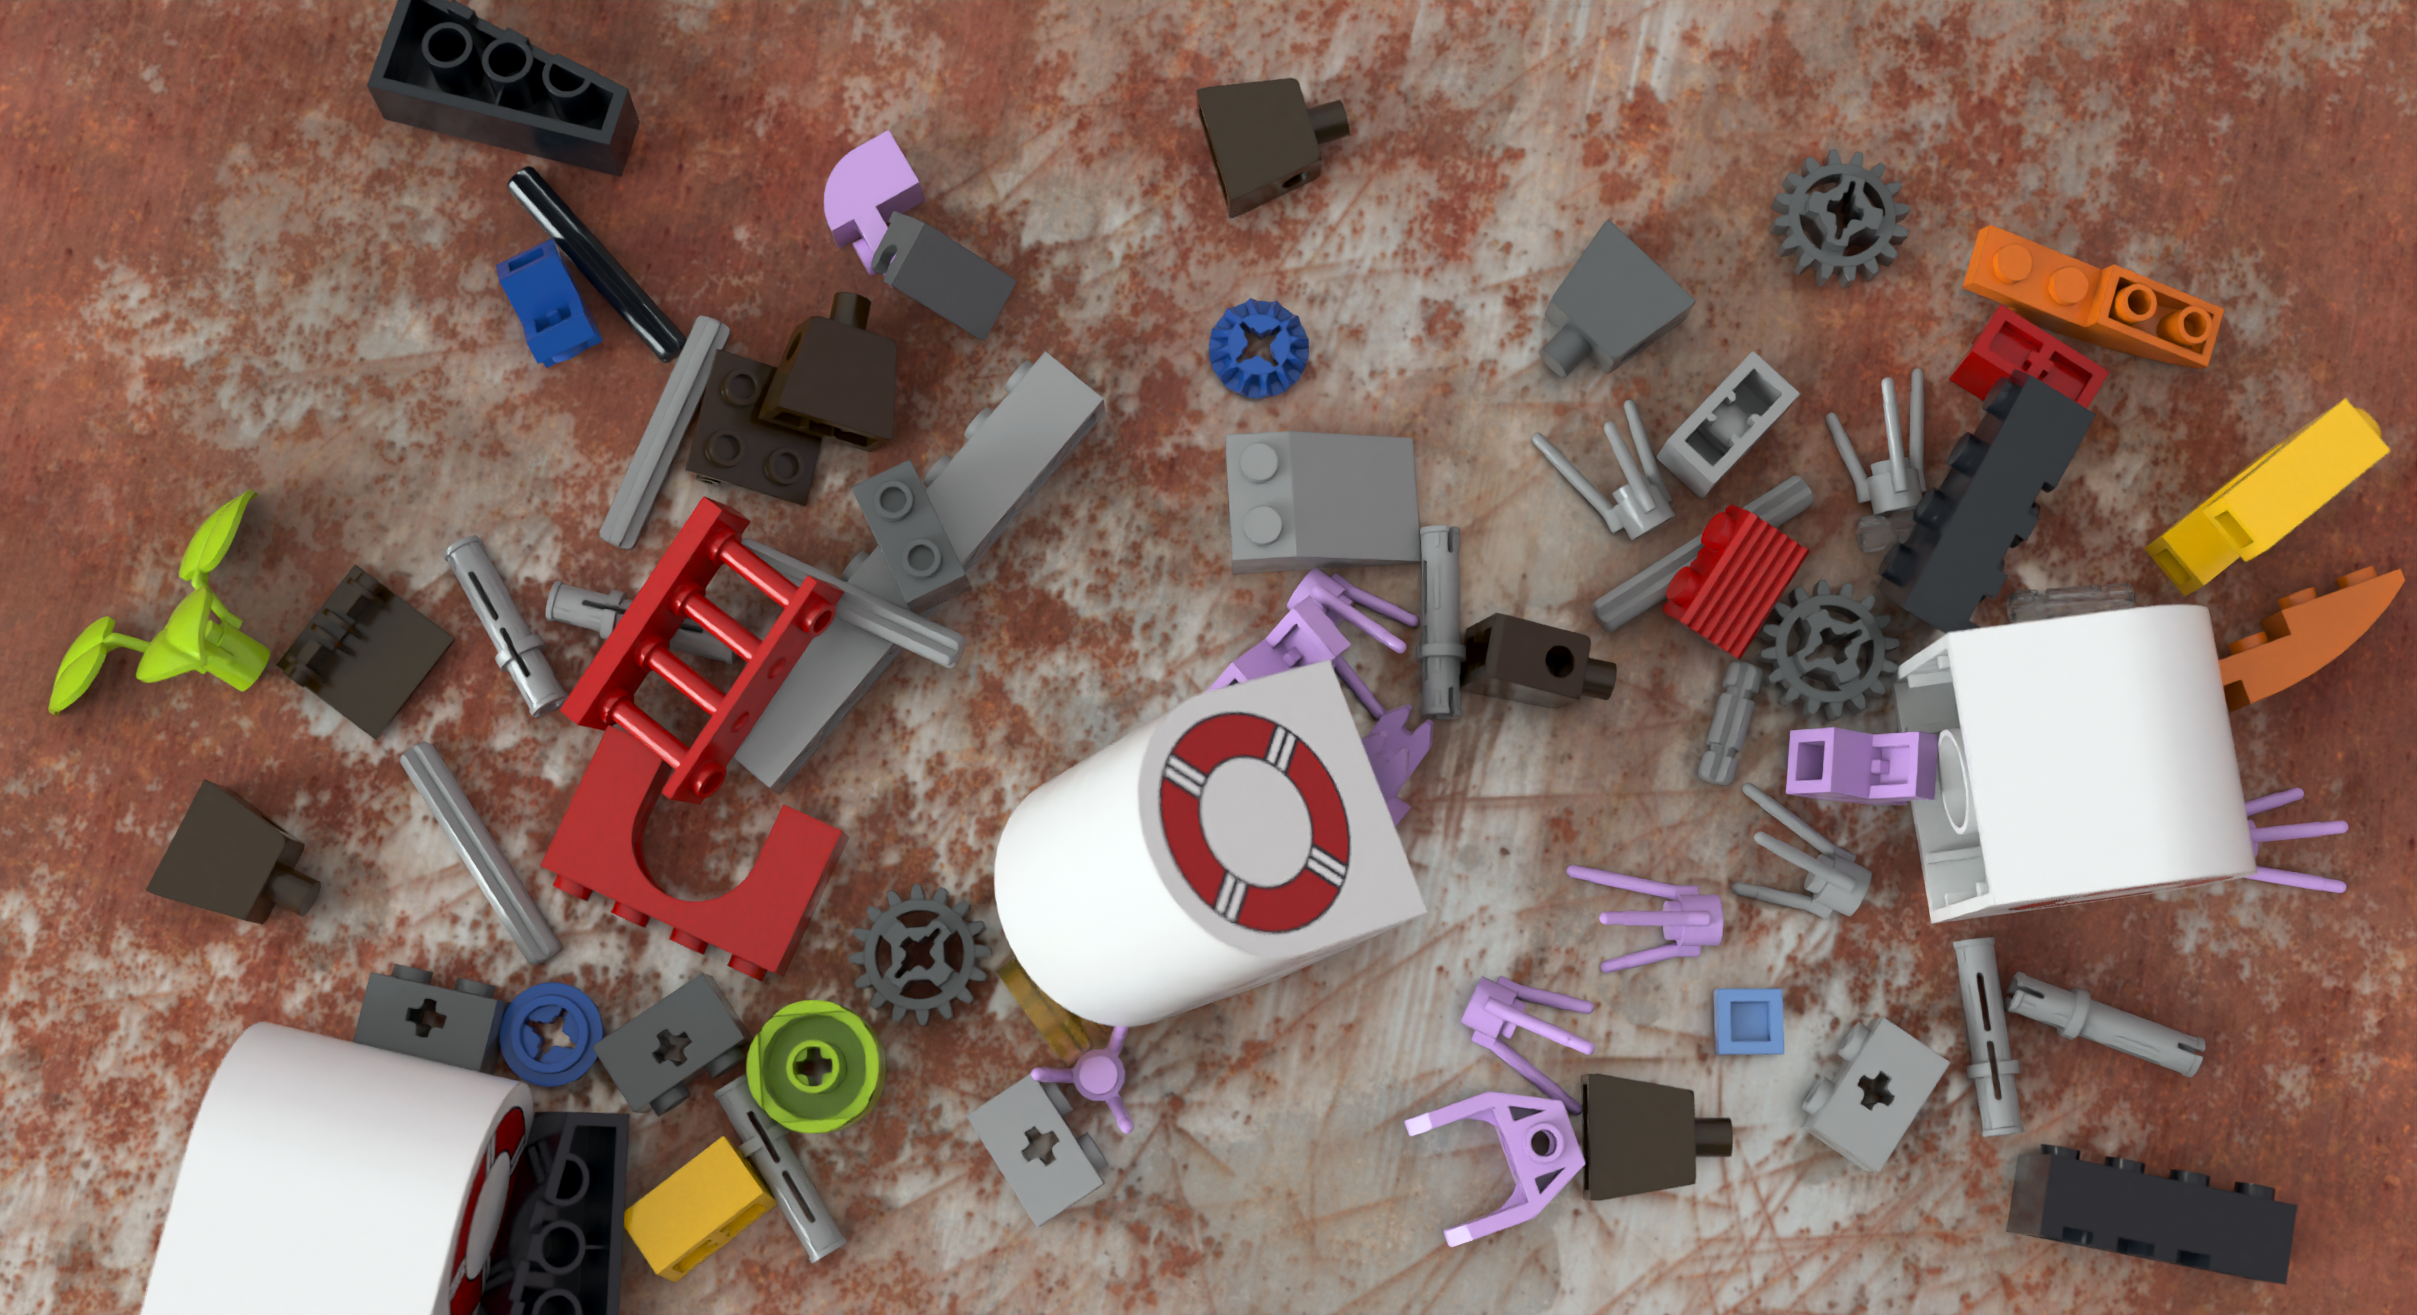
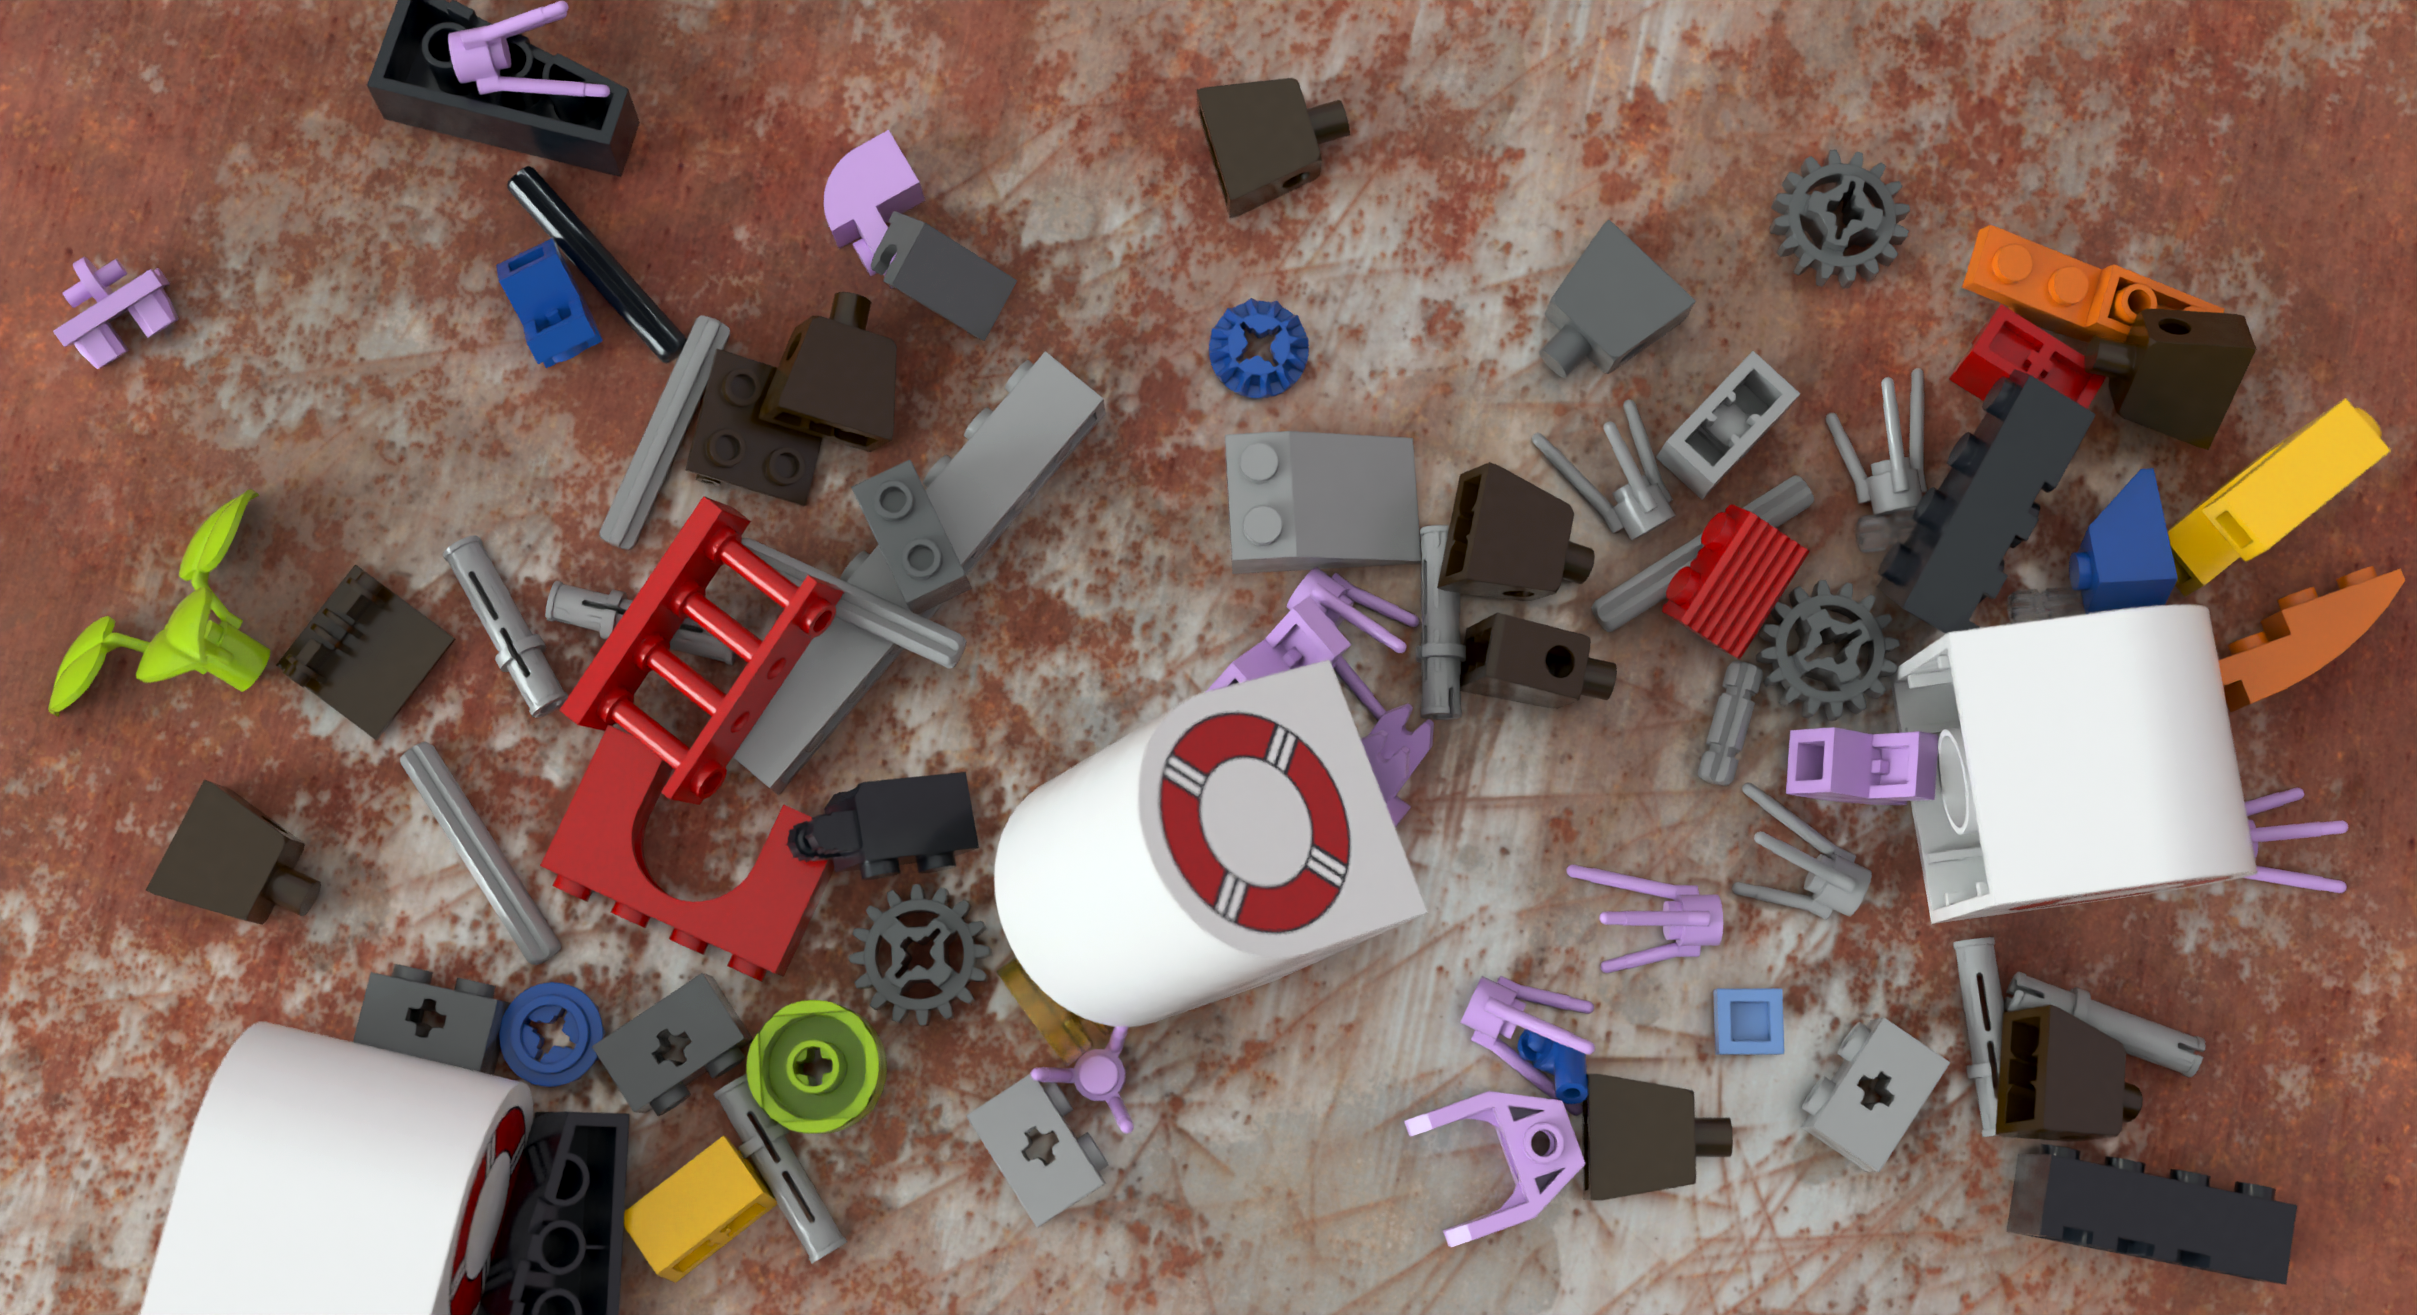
none -> lavender hips [53,257,179,369]
none -> lavender plant [448,1,610,97]
none -> black hinge [786,772,979,880]
none -> dark brown torso [1437,462,1595,601]
none -> blue arm [1517,1029,1588,1104]
none -> dark brown torso [1995,1005,2143,1142]
none -> blue slope [2069,468,2178,614]
none -> dark brown torso [2084,308,2256,450]

